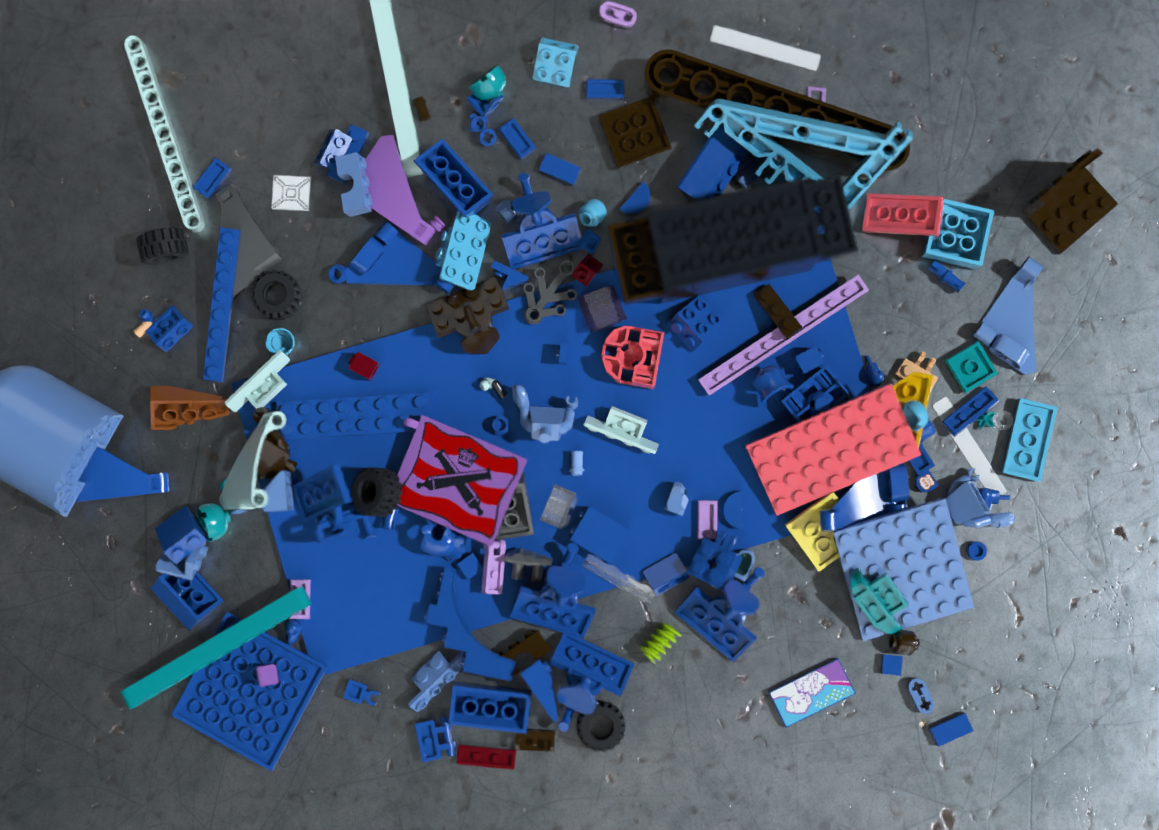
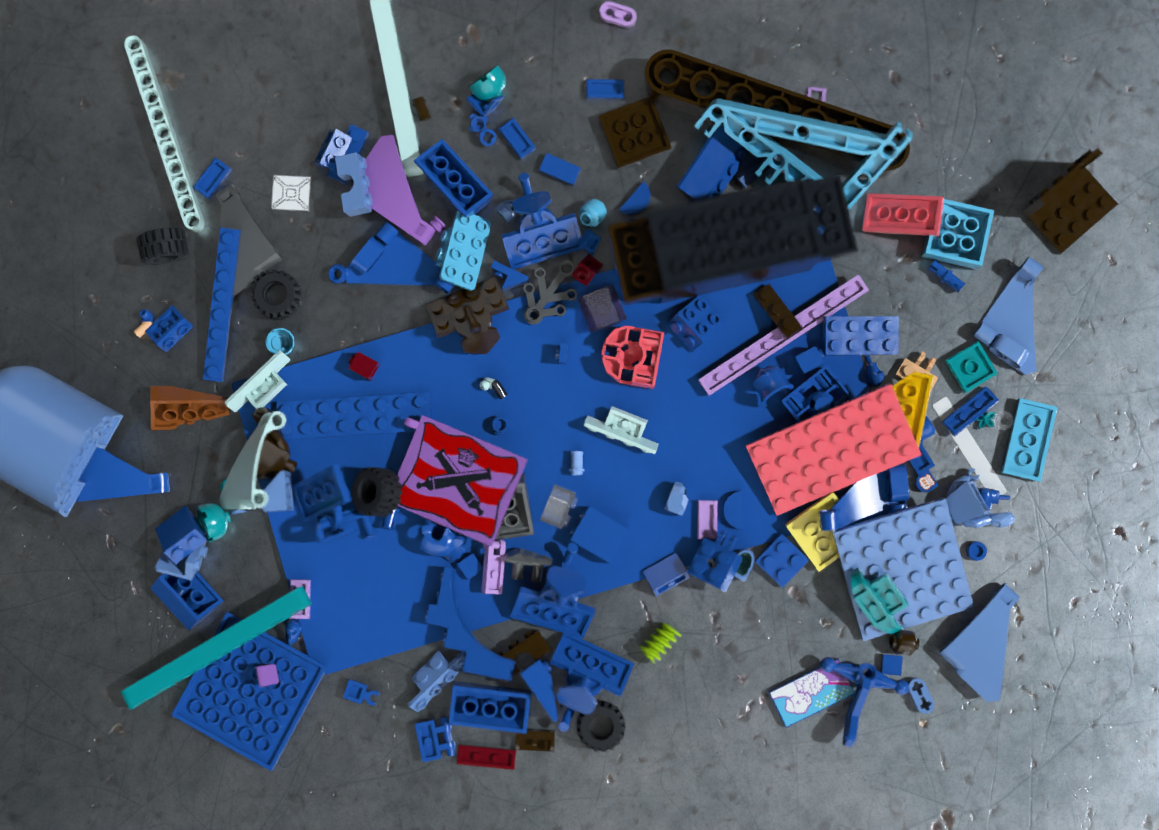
medium blue torso [512,384,578,443] -> none
medium azure bracket [533,37,579,87] -> none
clear plate [582,554,656,605] -> none
blue plate [674,567,765,662] -> none
white sticker [710,25,821,71] -> none
medium azure hair [902,400,928,432] -> none
blue tile [929,713,974,747] -> none
none -> blue plate [754,533,809,588]
none -> blue piece [820,657,909,748]
none -> plate [823,316,899,355]
none -> medium blue panel [939,583,1020,702]

